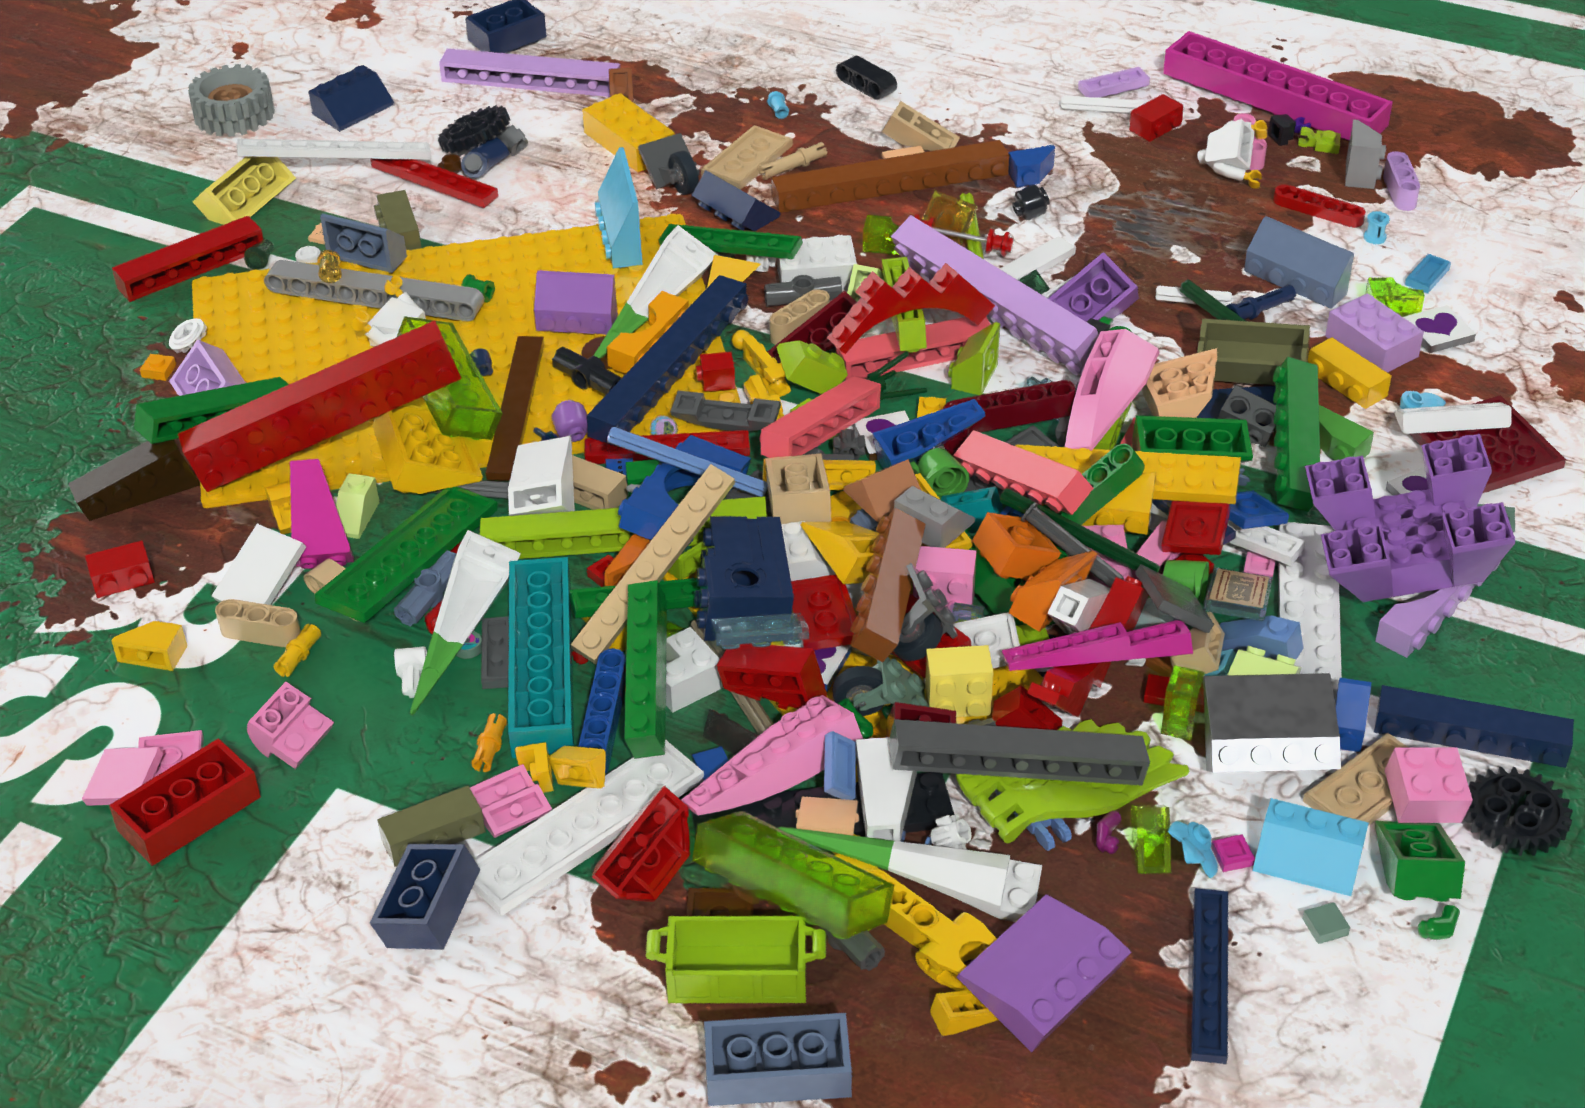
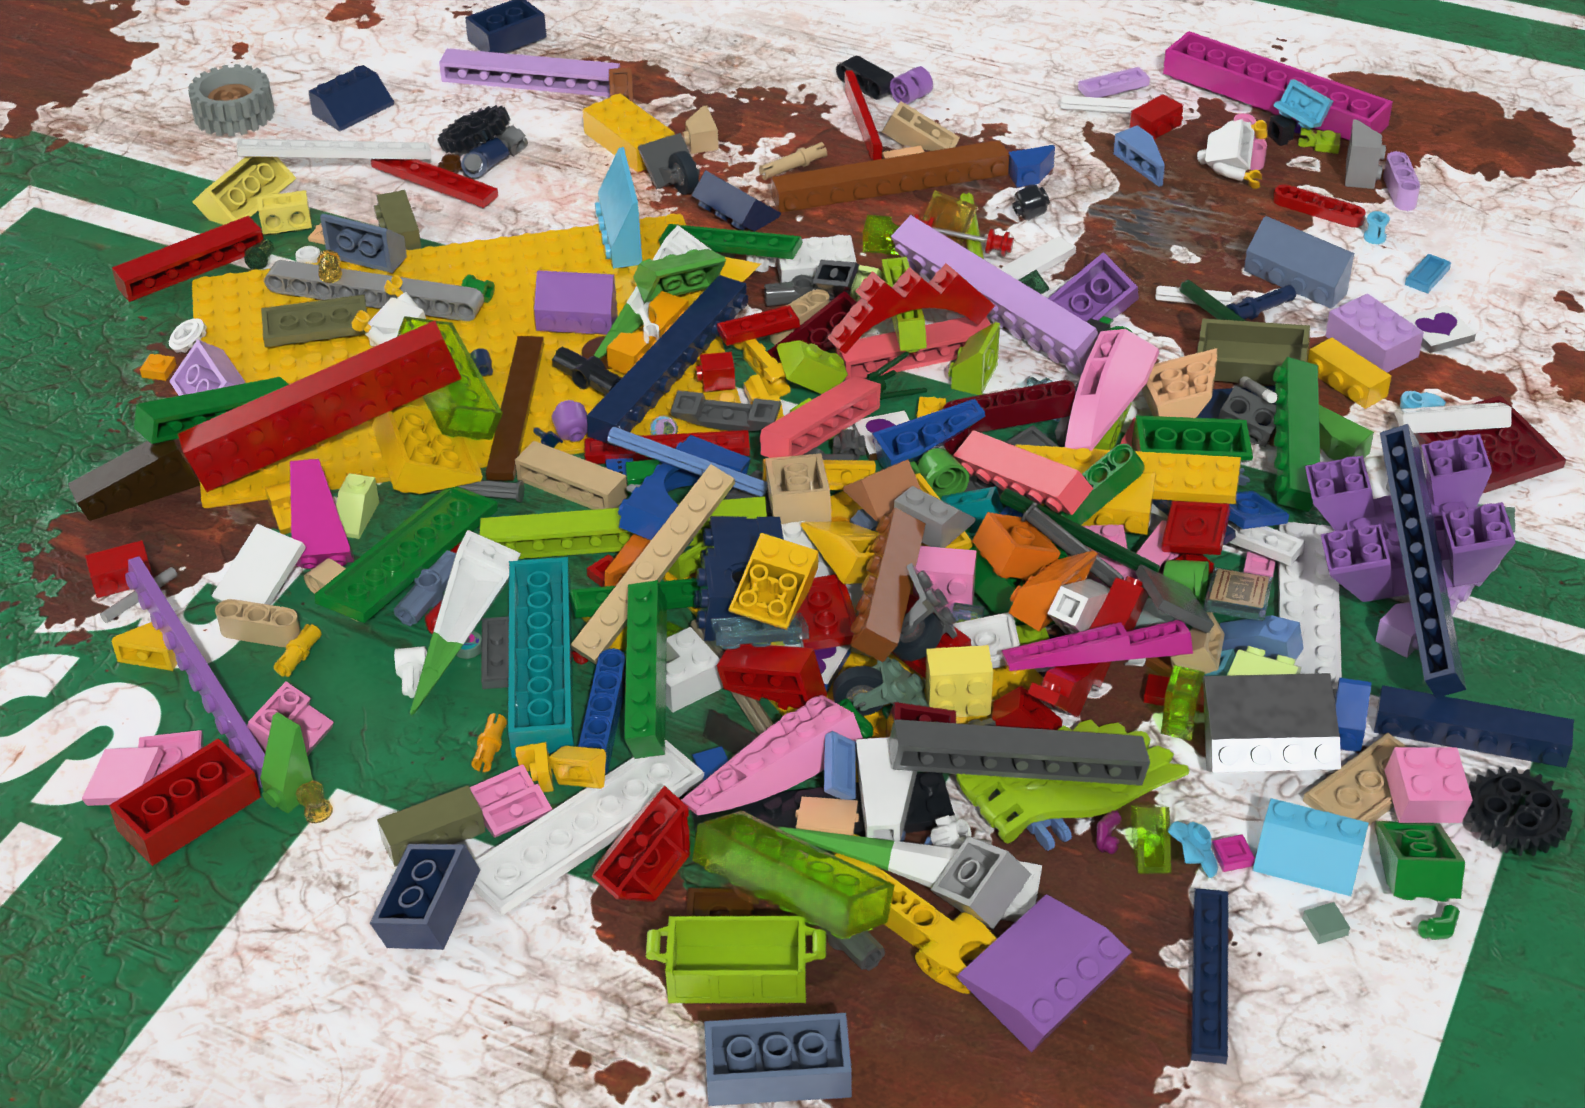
white slope [508,436,575,516] -> none
tan tile [701,125,793,190] -> none
medium azure pin [767,91,789,119] -> none
yellow slope [930,990,999,1036] -> none
clear neon green arch [1365,278,1425,317] -> none
none -> light grey bar [100,567,177,623]
none -> medium lavender plate [125,556,265,788]
none -> light yellow brick [257,190,312,235]
none -> bright green slope [260,712,315,813]
none -> olive plate [261,295,367,347]
none -> clear yellow bush [296,781,333,824]
none -> bright green slope [633,249,726,303]
none -> white hand [638,308,659,343]
none -> tan slope [682,106,719,154]
none -> red tile [717,305,800,346]
none -> yellow slope [729,533,818,630]
none -> black slope [812,260,859,296]
none -> red tile [845,70,882,161]
none -> medium lavender wheel [890,66,933,104]
none -> light grey slope [930,836,1031,929]
none -> medium blue slope [1113,125,1165,187]
none -> bar [1240,376,1277,403]
none -> medium azure bracket [1274,79,1333,129]
none -> dark blue brick [1380,424,1467,698]

